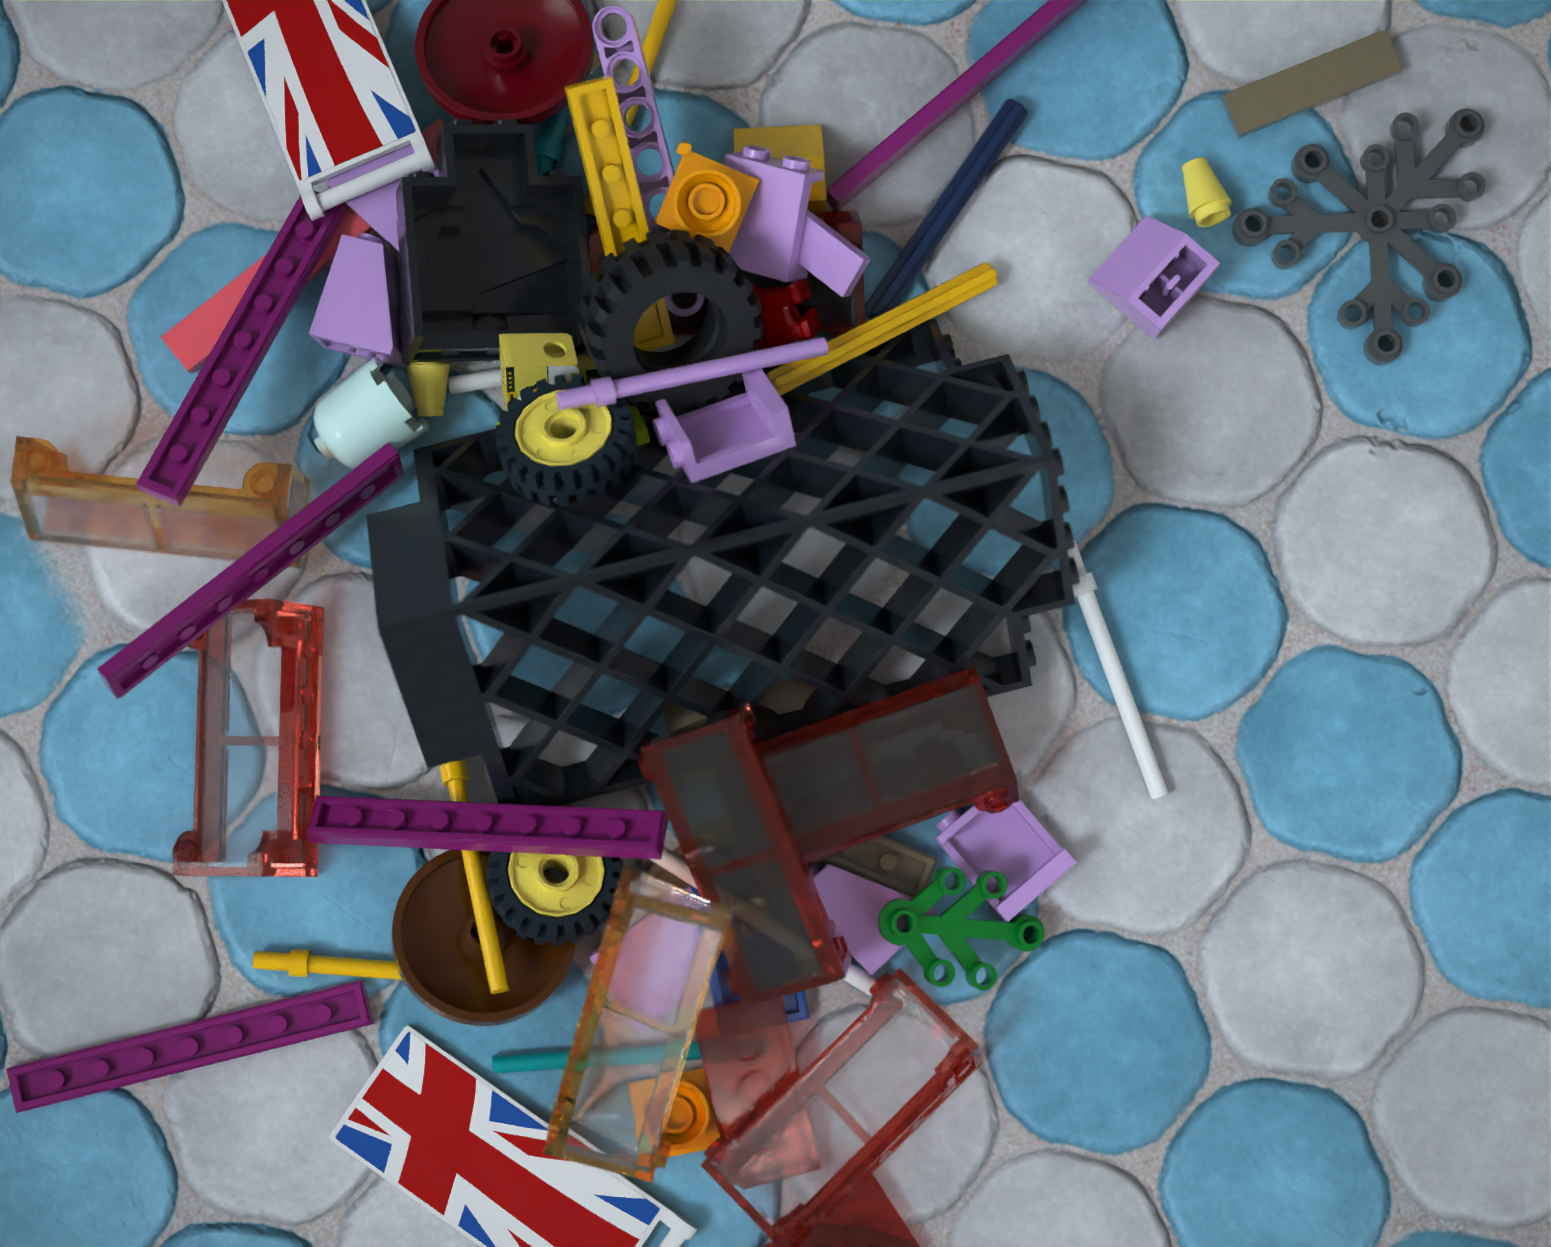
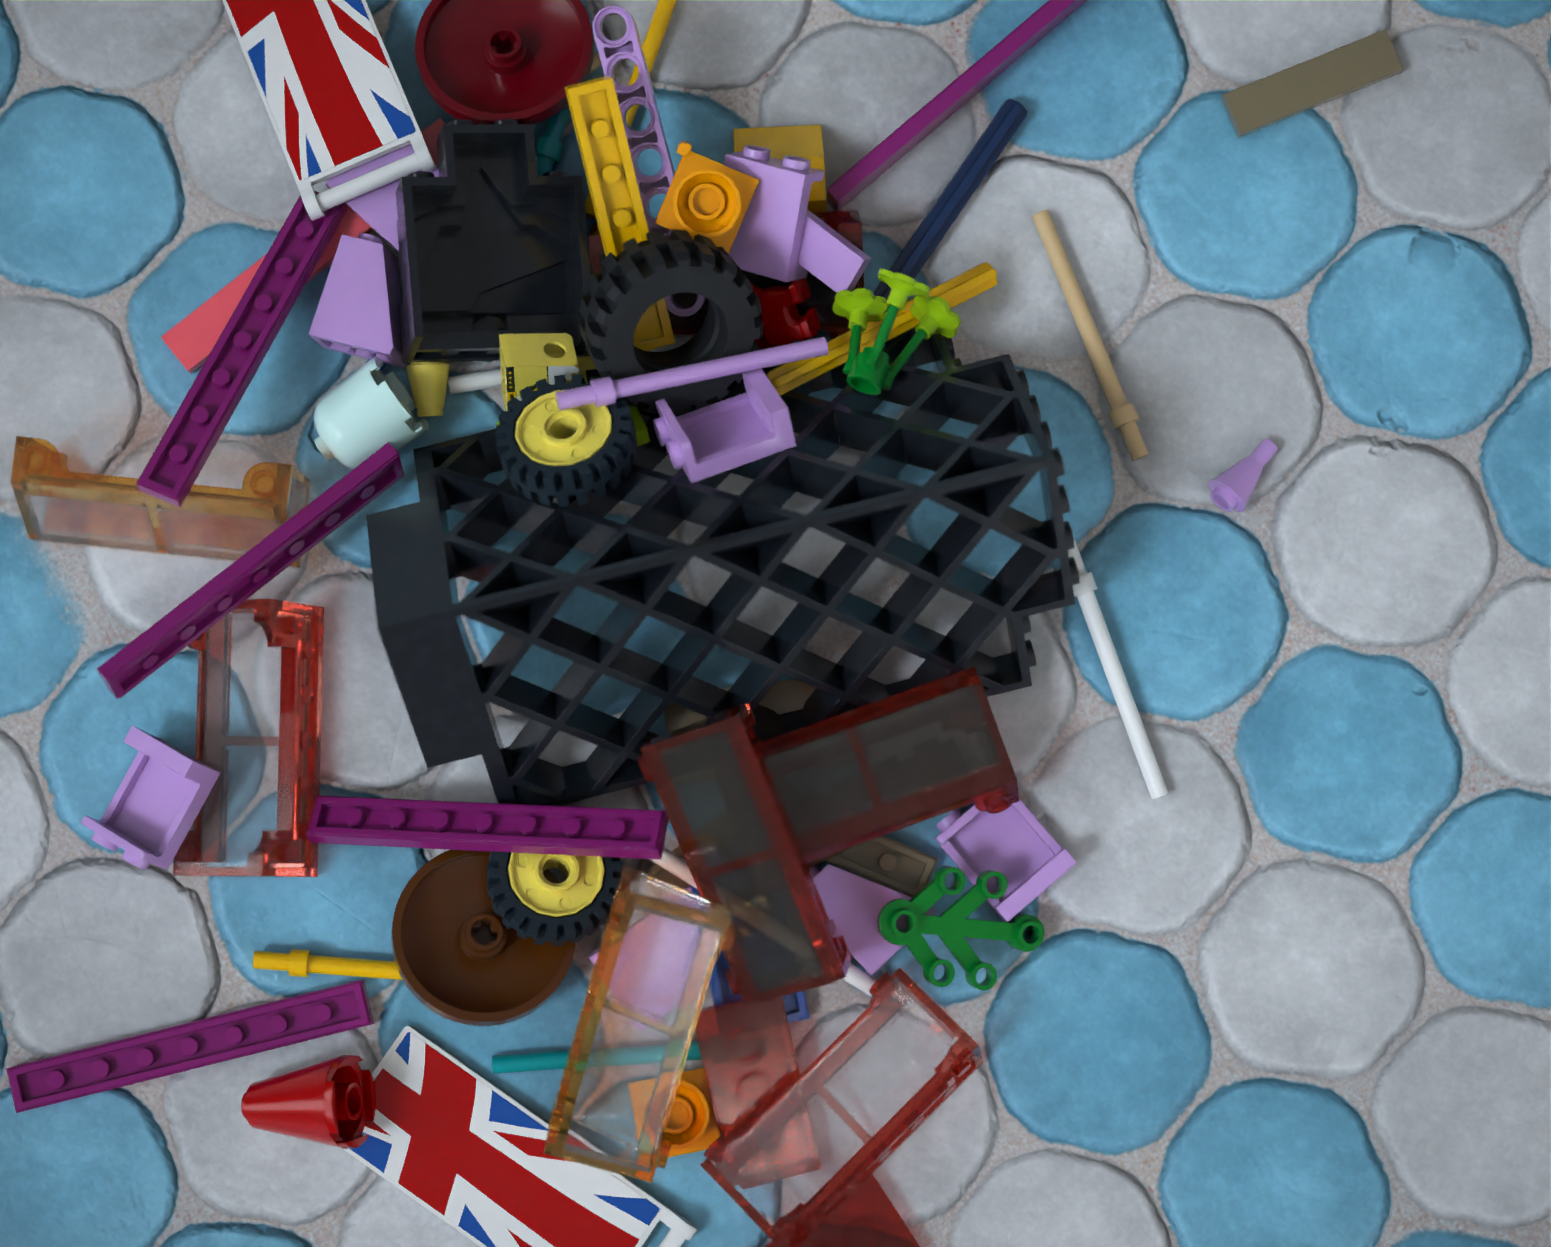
yellow bar [439,760,509,994] -> none
lavender slope [1087,215,1220,340] -> none
light yellow cone [1181,157,1232,228] -> none
dark grey plant [1232,109,1486,366] -> none
none -> lavender panel [81,726,220,870]
none -> red cone [241,1055,376,1149]
none -> plant [832,269,961,395]
none -> tan bar [1032,210,1149,461]
none -> lavender cone [1208,438,1278,512]

